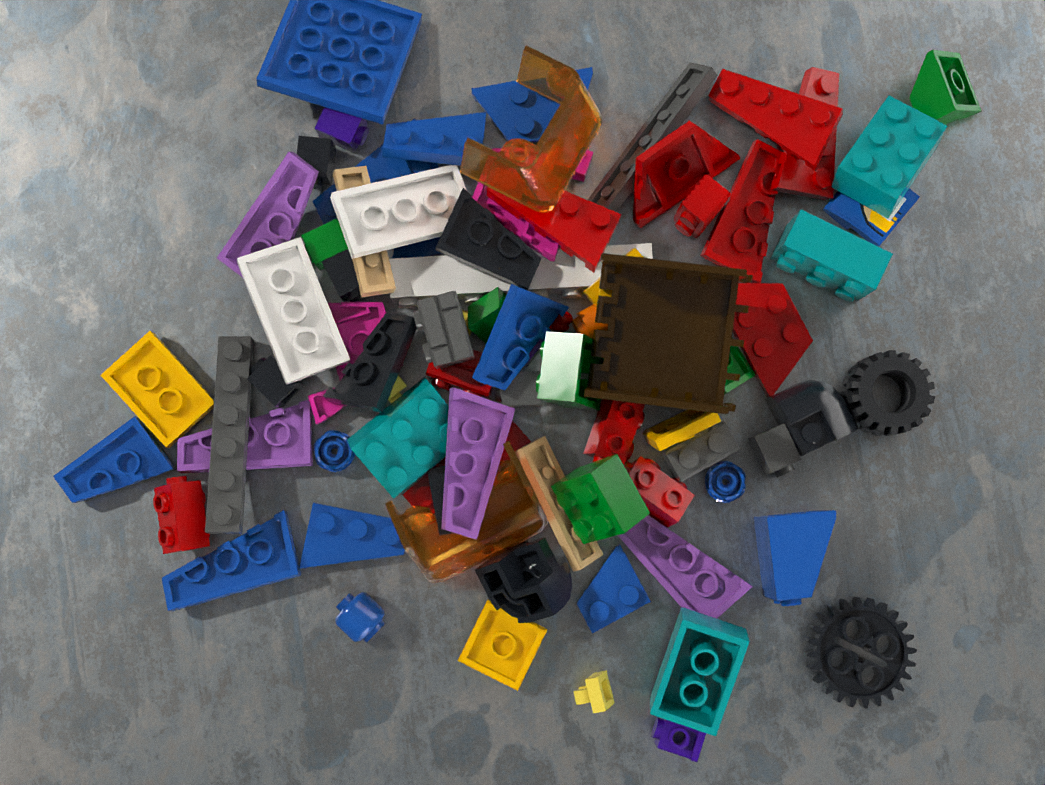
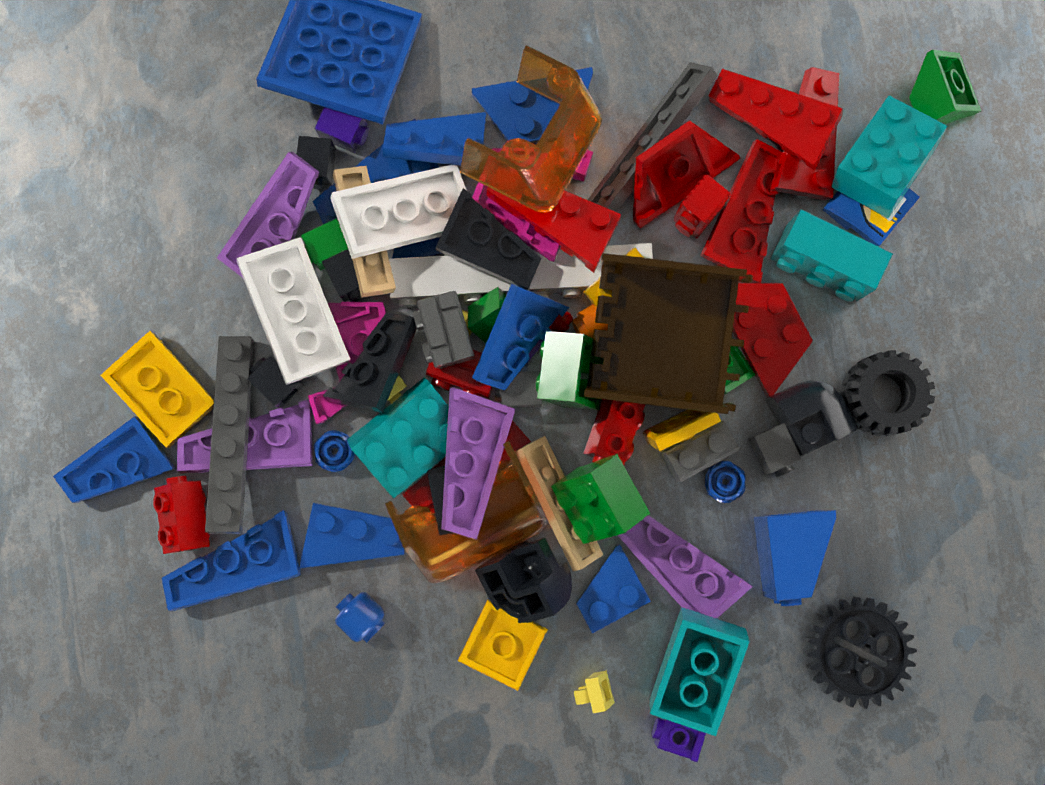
red brick [624,456,695,528] -> none

